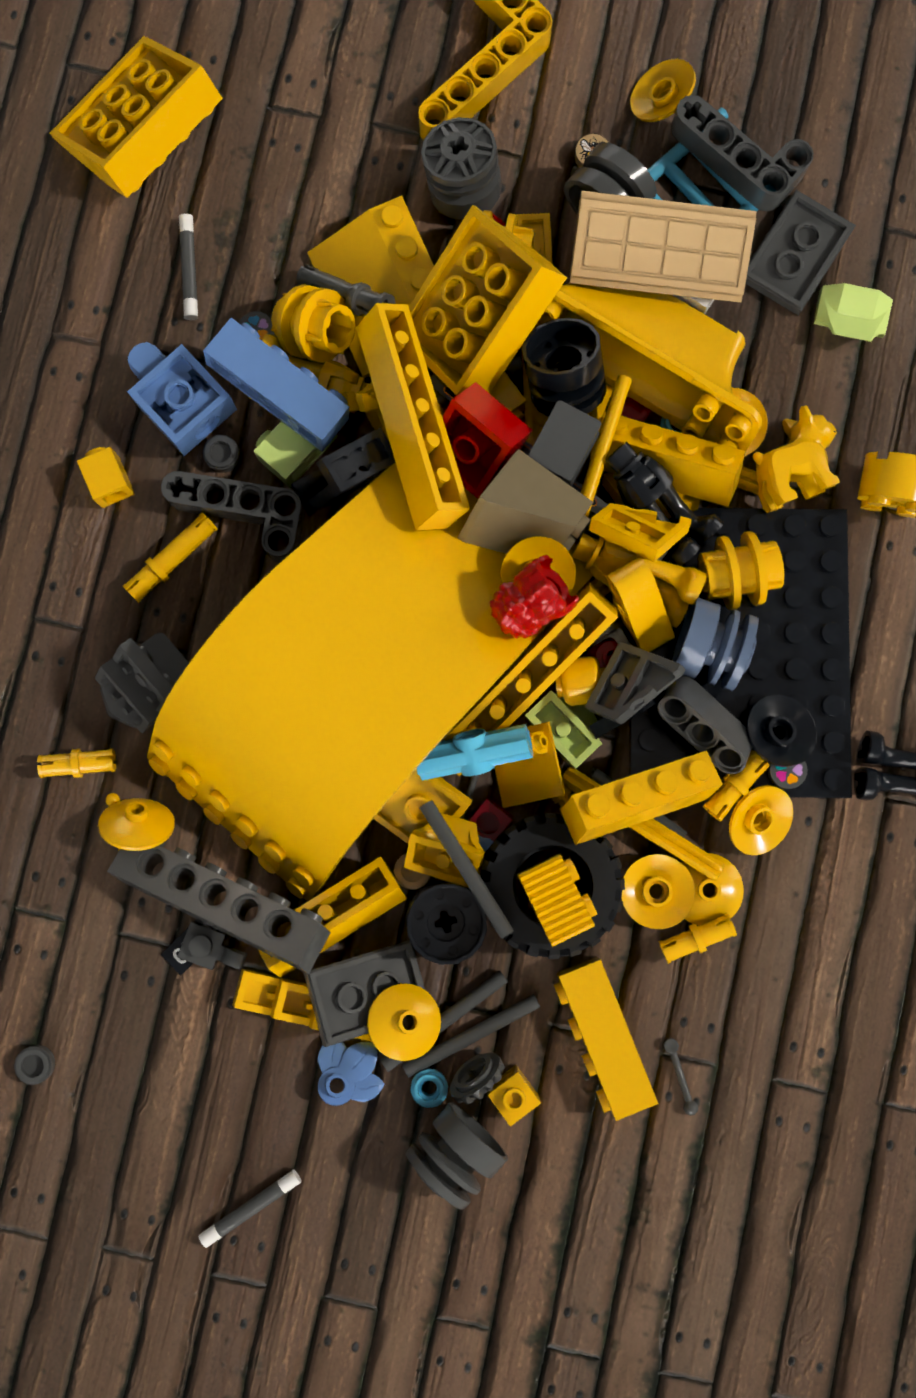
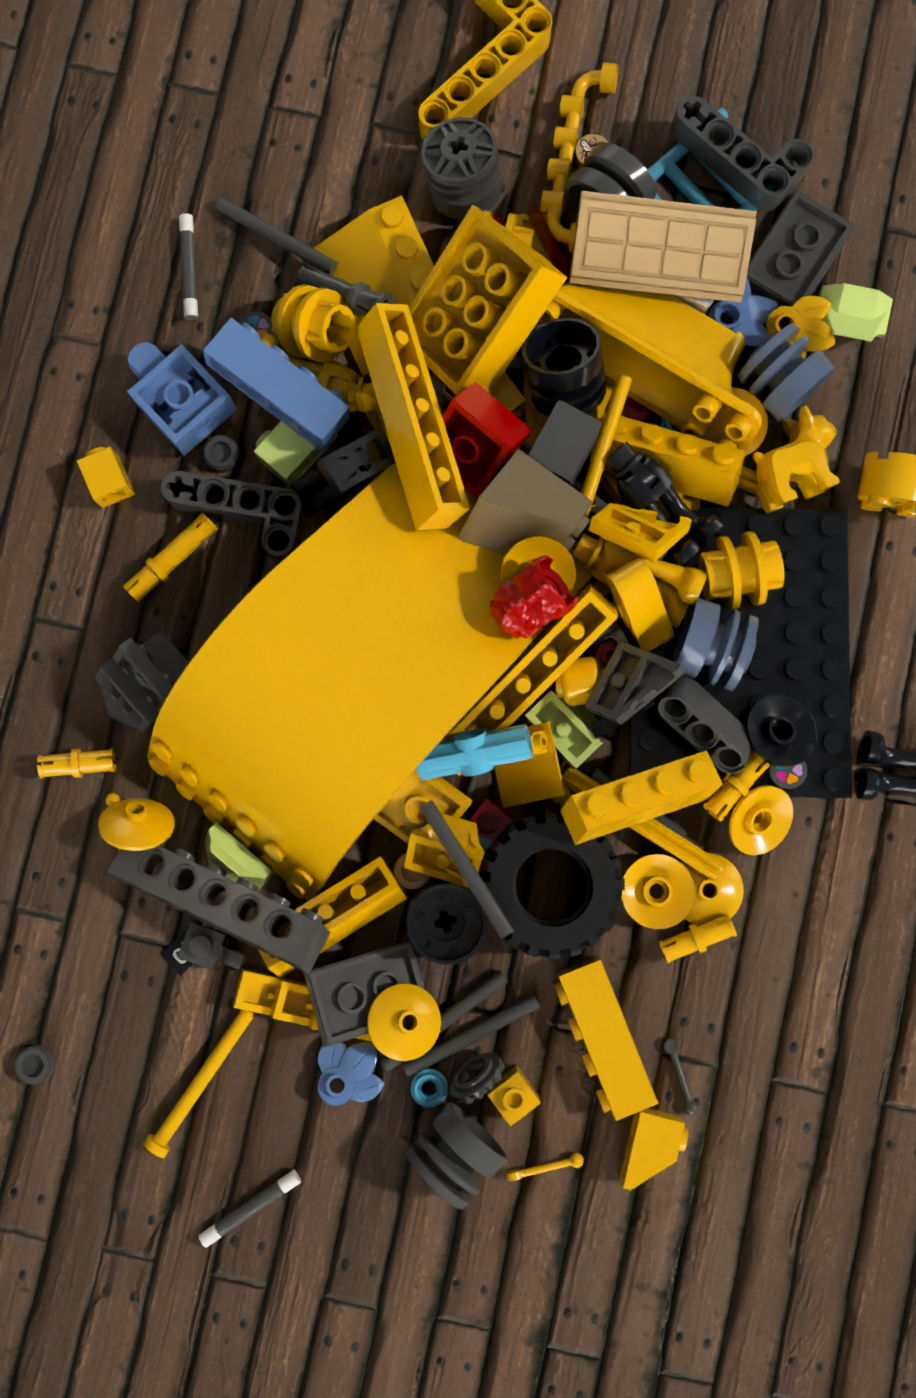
yellow slope [49,36,223,198] -> none
yellow brick [517,854,597,946] -> none
yellow dish [630,59,696,122] -> none
none -> yellow bar [143,1010,254,1158]
none -> yellowish green slope [205,822,272,890]
none -> dark grey bar [215,197,338,275]
none -> yellow hinge [506,1153,584,1182]
none -> red piece [527,201,570,285]
none -> yellow bar [541,62,618,252]
none -> yellow slope [619,1108,688,1190]
none -> medium blue plate [709,278,777,347]
none -> sand blue wheel [737,323,836,423]
none -> yellow plate [766,296,835,359]

